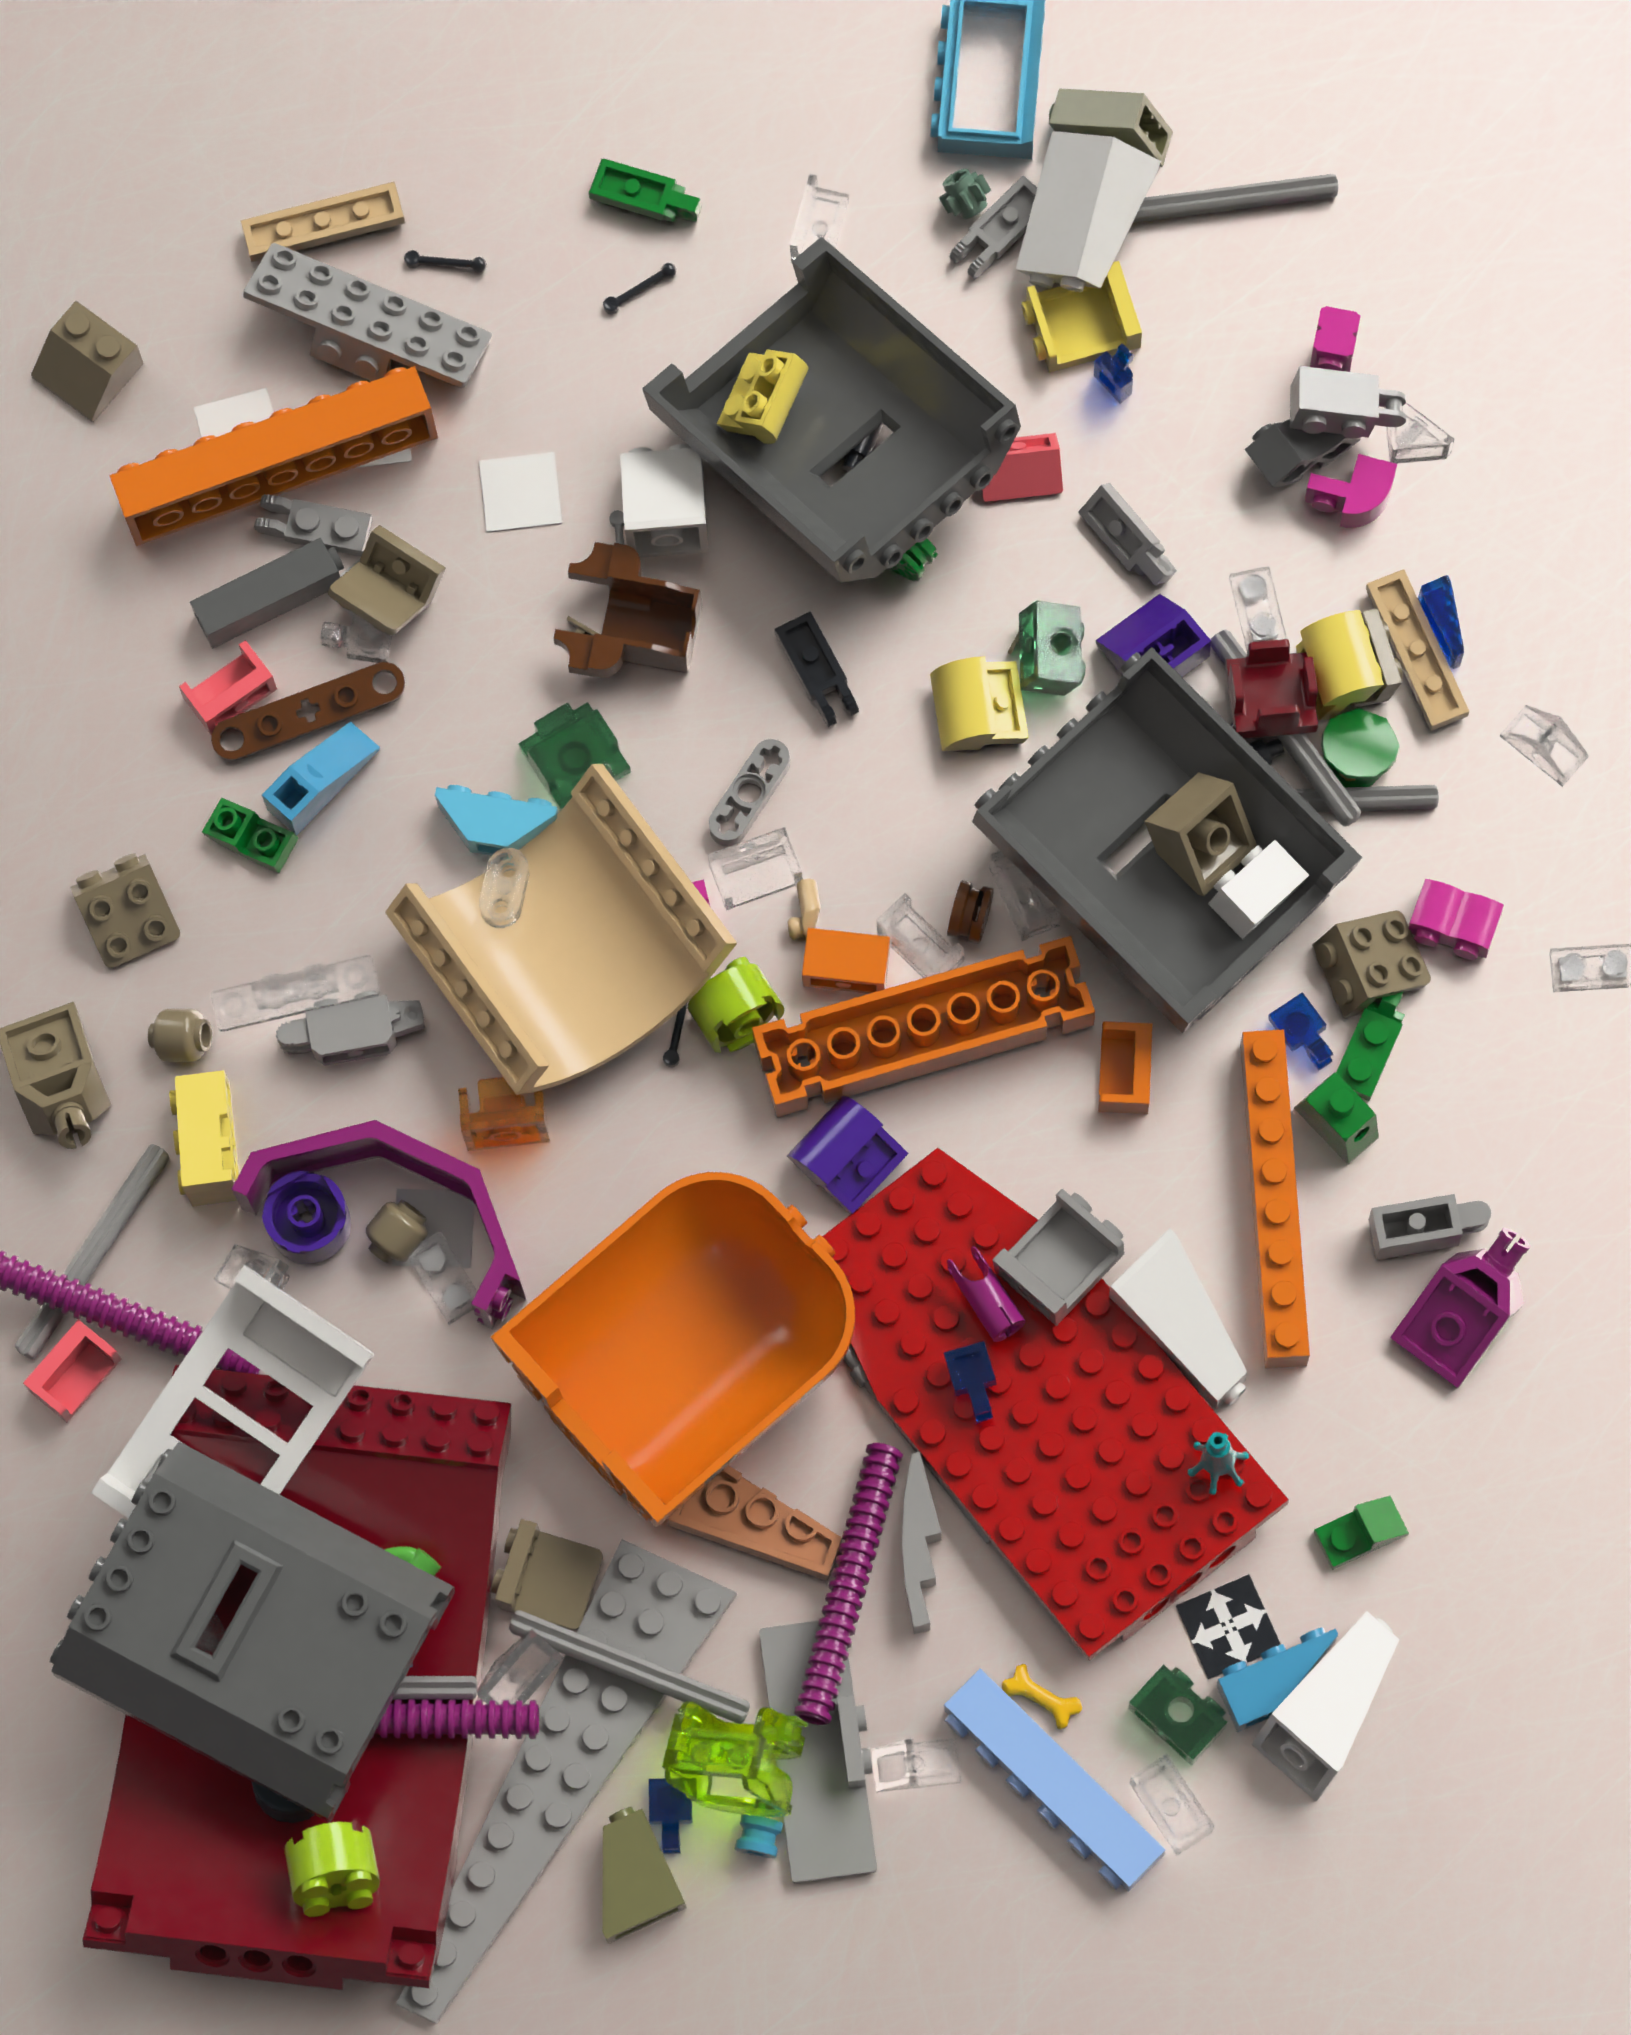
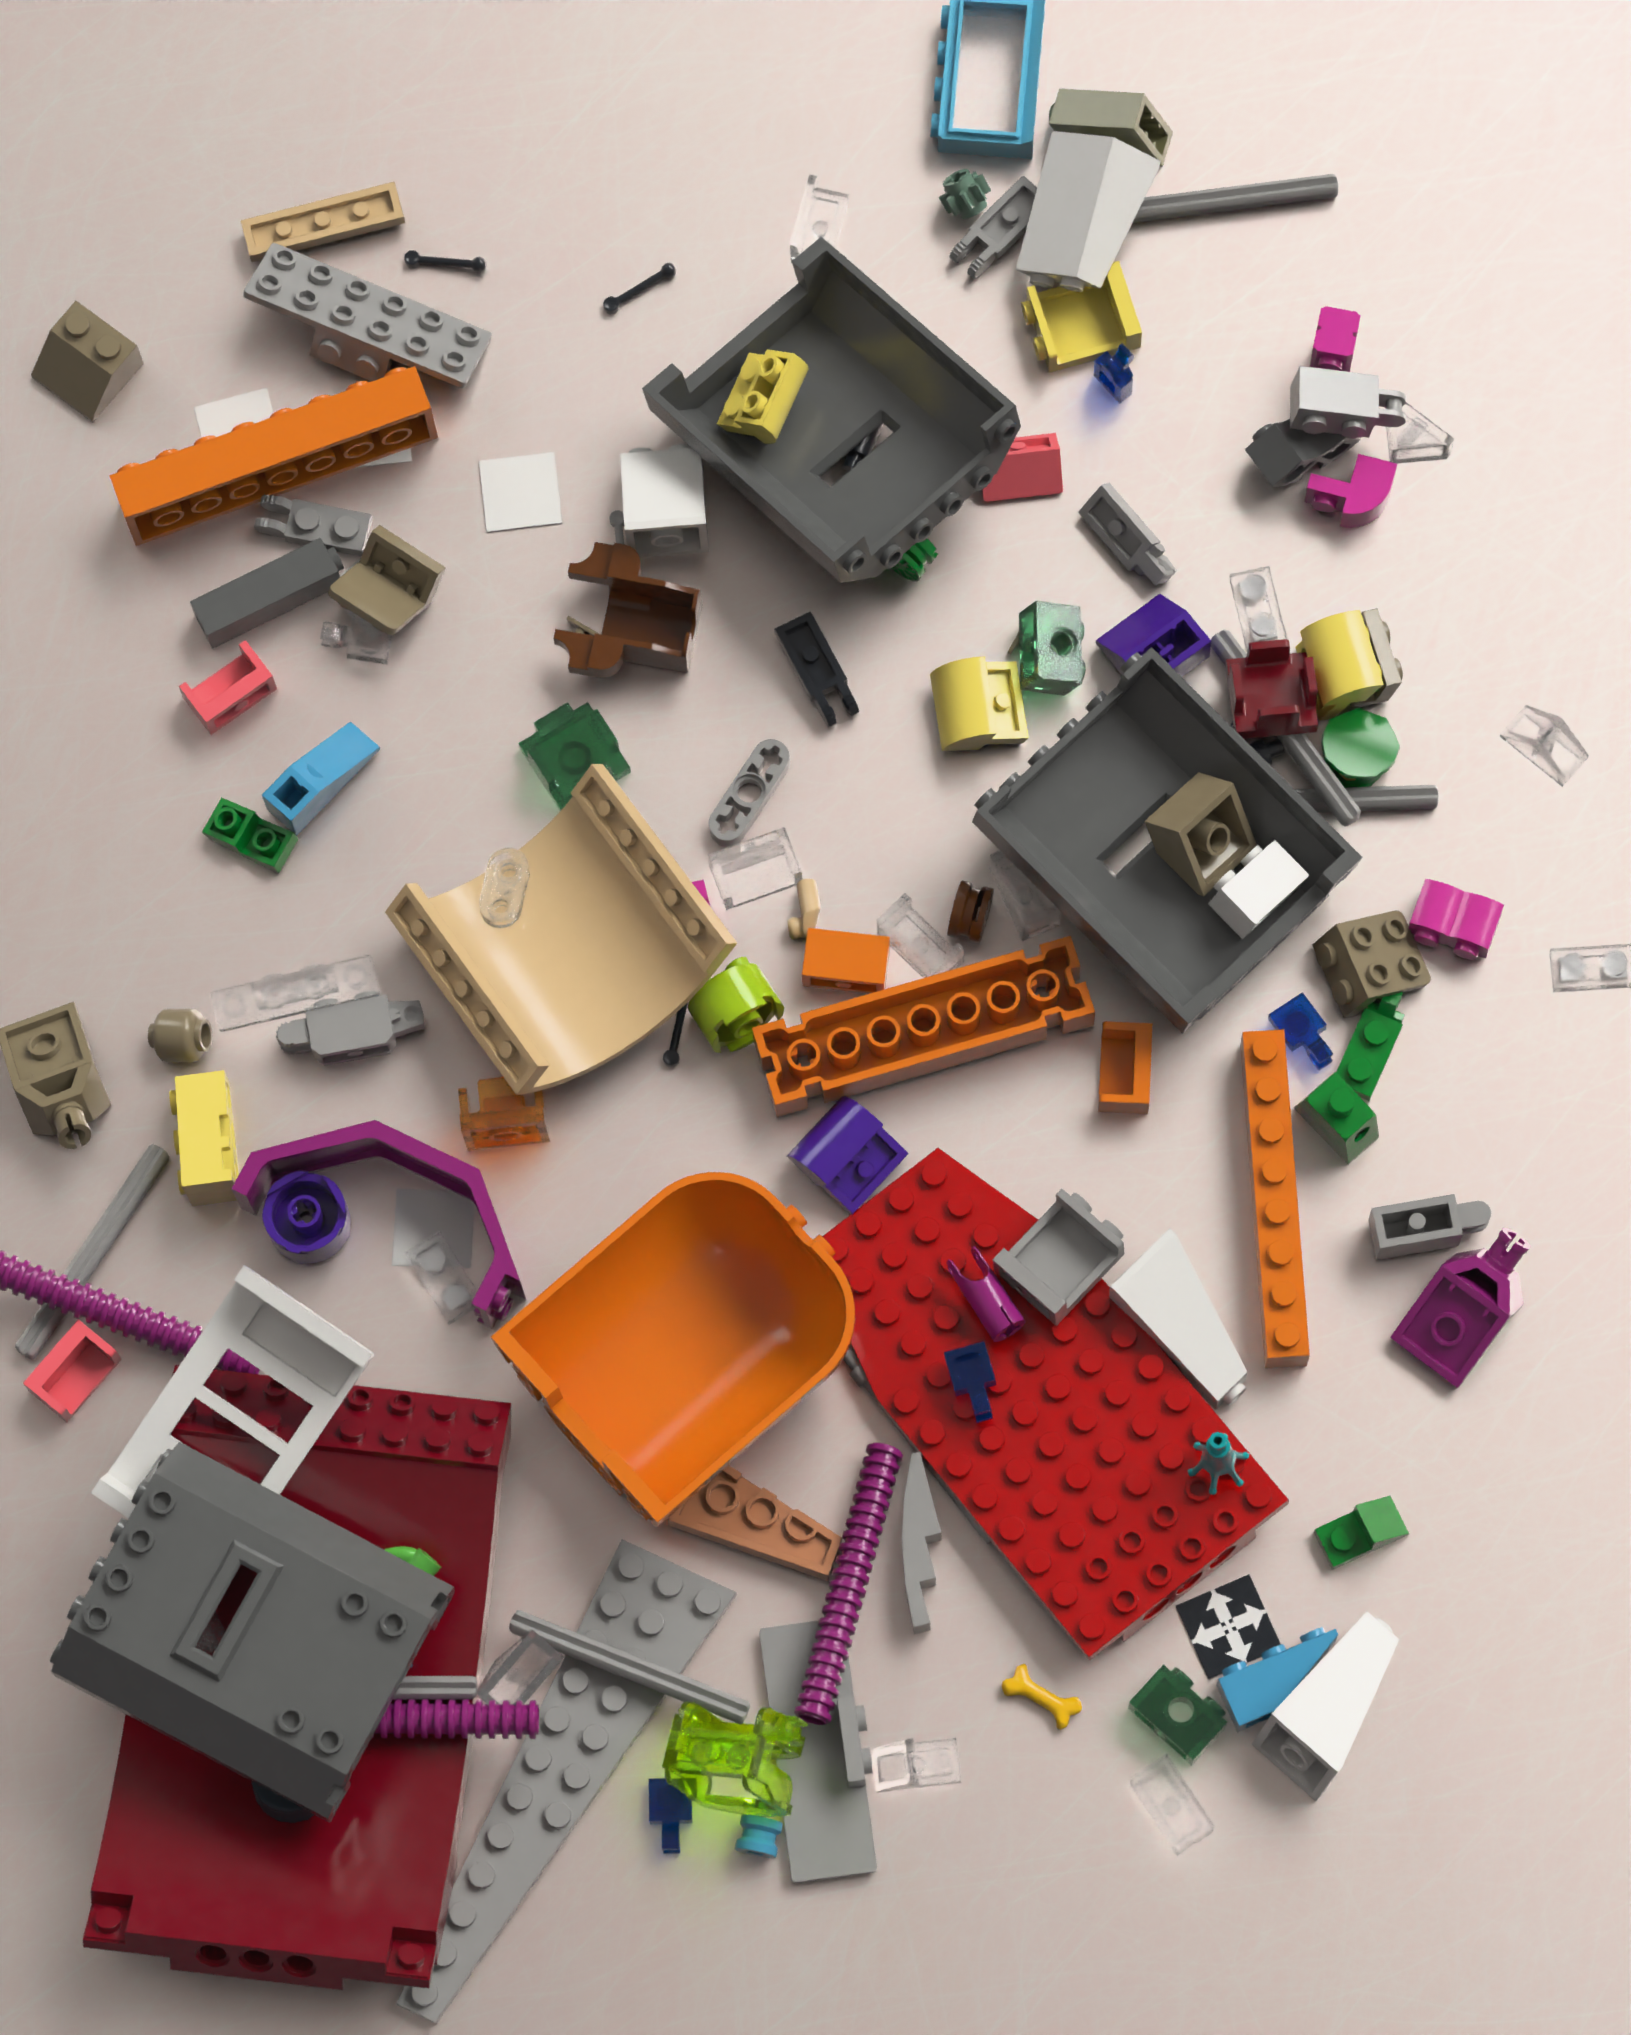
dark tan bracket [70,853,180,968] -> none
reddish brown piece [211,662,405,761] -> none
clear slope [214,1244,290,1290] -> none
lime brick [285,1822,380,1917] -> none
dark tan head [365,1199,428,1263] -> none
medium azure slope [435,785,558,858] -> none
dark tan bracket [491,1519,603,1630] -> none
green hinge [588,158,702,222] -> none
olive slope [602,1807,687,1944] -> none
light blue brick [944,1668,1165,1892] -> none
tan plate [1366,569,1470,731] -> none
clear blue slope [1418,575,1464,669] -> none

